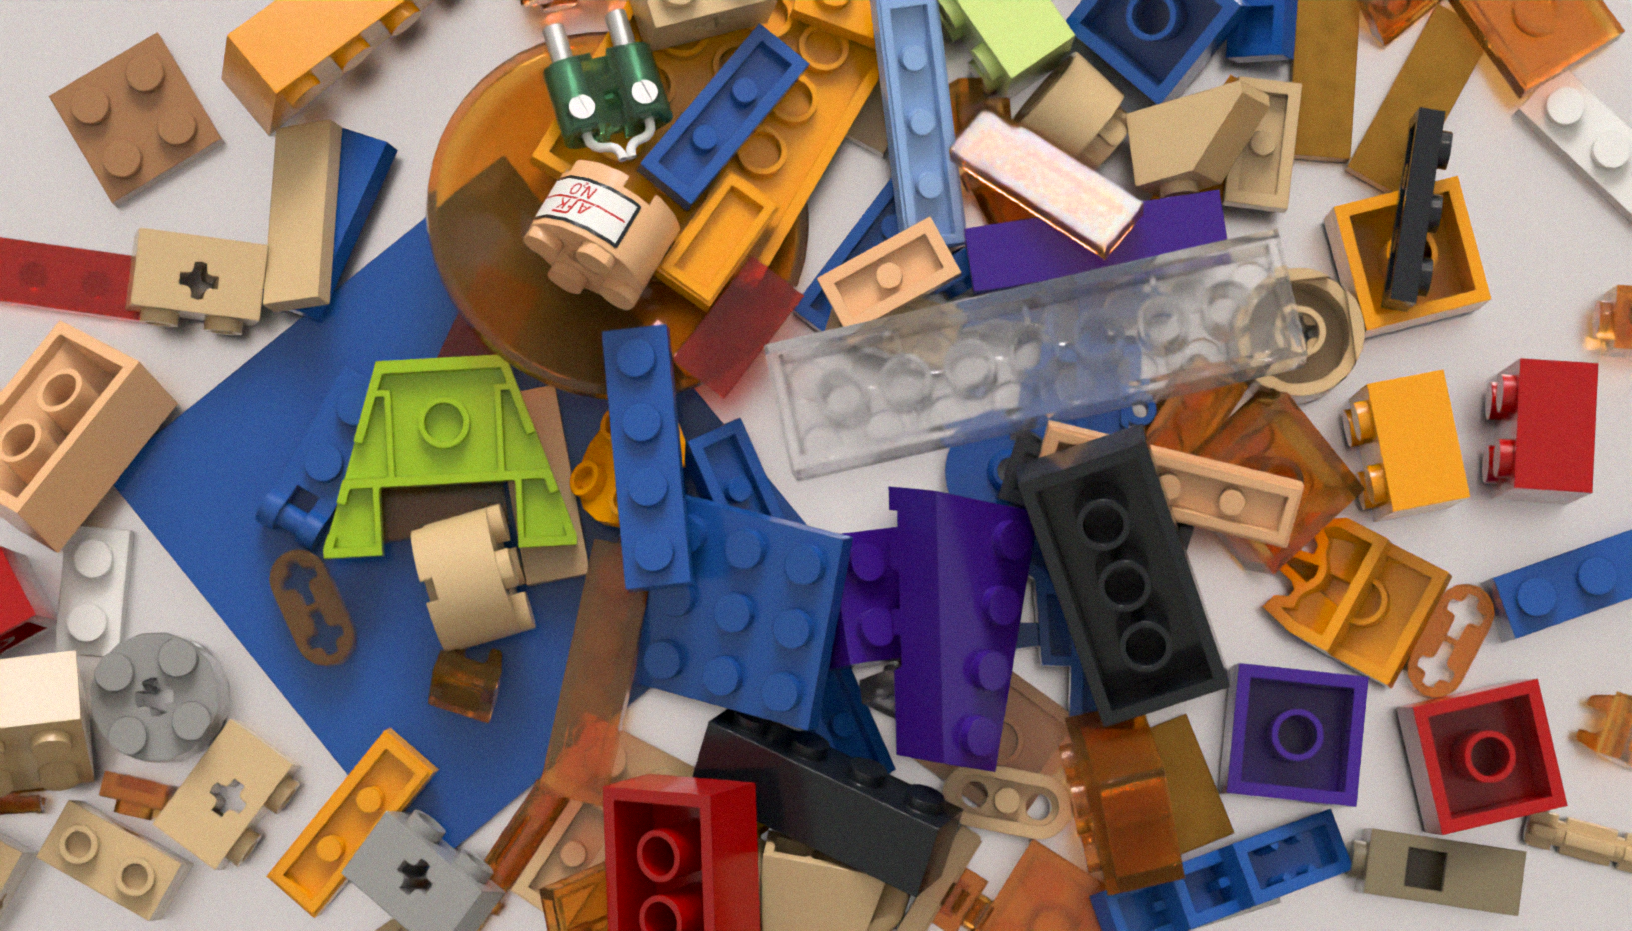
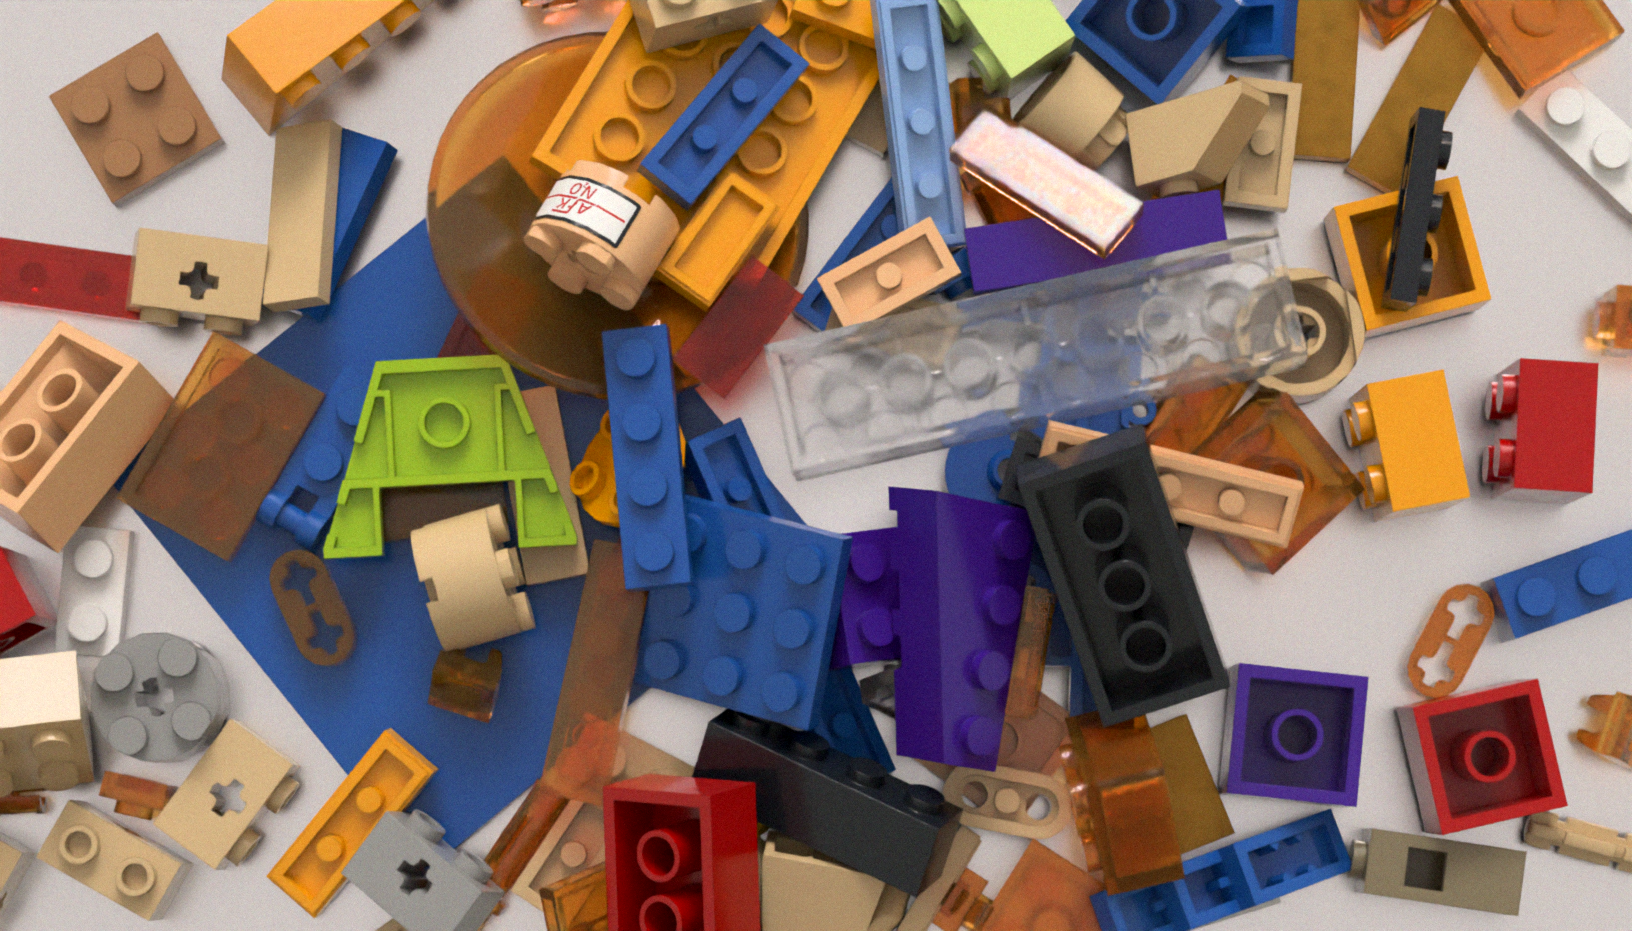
clear green piece [542,9,673,162] -> none
light orange plate [1263,517,1452,689] -> none
none -> clear orange plate [116,331,327,563]
none -> clear orange tile [1005,585,1057,720]

